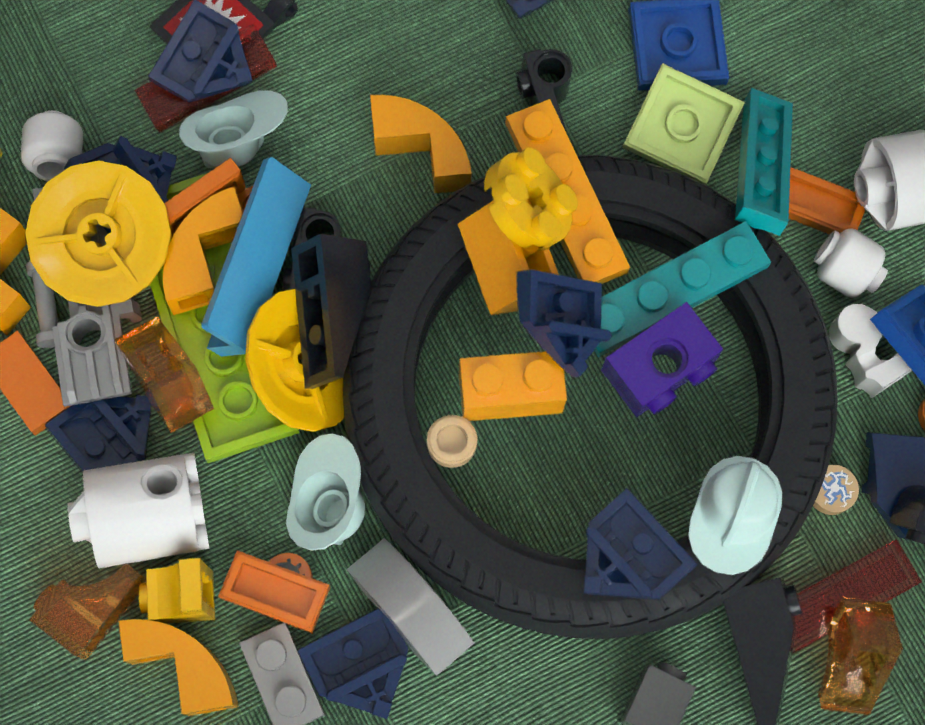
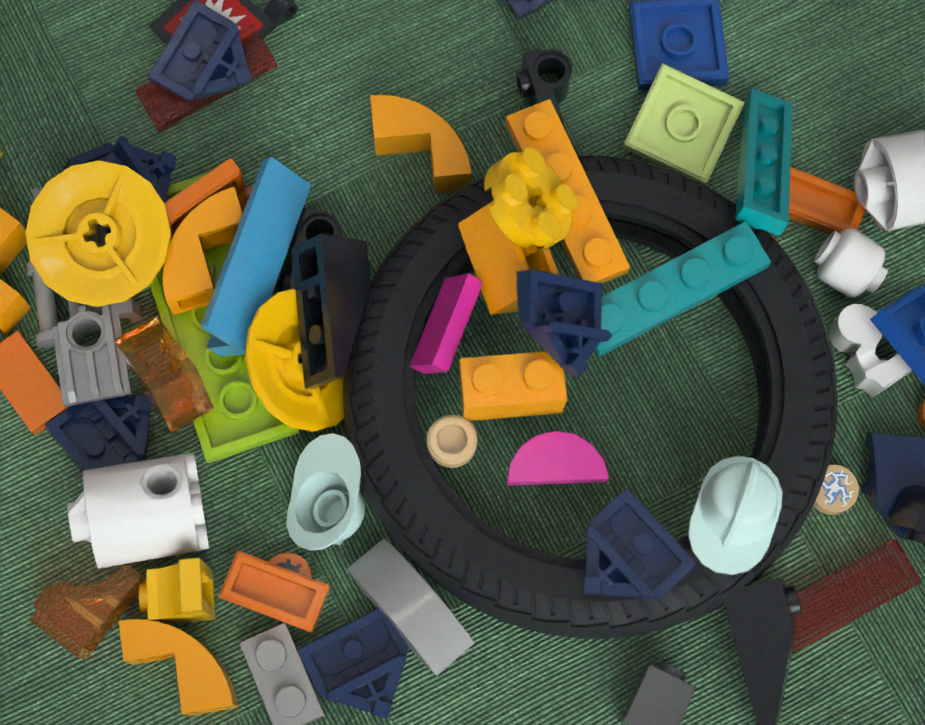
white head [21,110,83,181] -> none
light aqua piece [179,90,288,169] -> none
dark purple brick [601,302,723,418] -> none
clear orange arch [818,597,903,715] -> none
none -> dark pink tile [409,273,483,374]
none -> dark pink tile [507,431,609,486]

